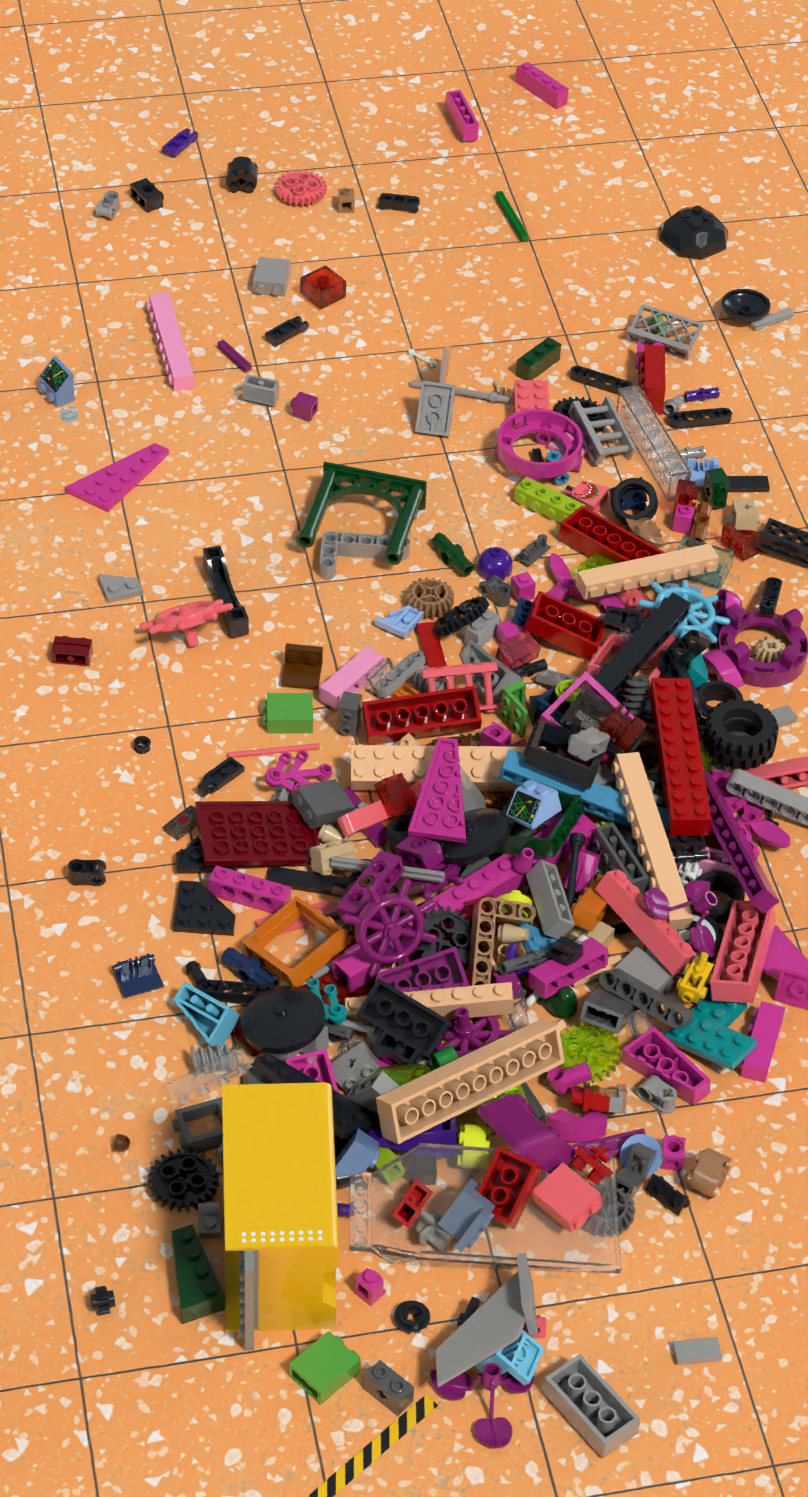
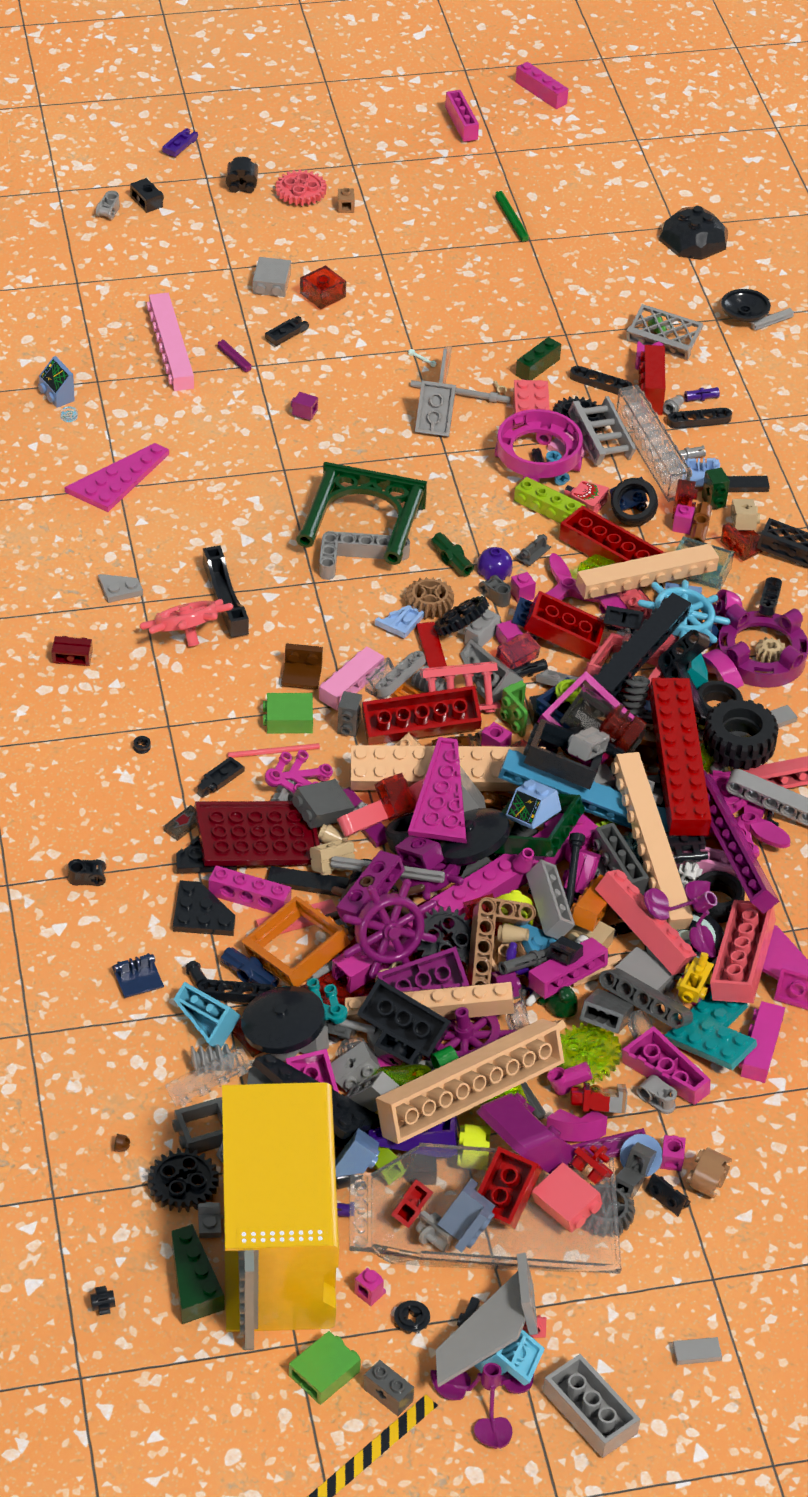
light grey brick [242,374,279,406] -> none
black plate [378,193,420,213] -> none
medium nougat hair [626,518,667,548] -> none

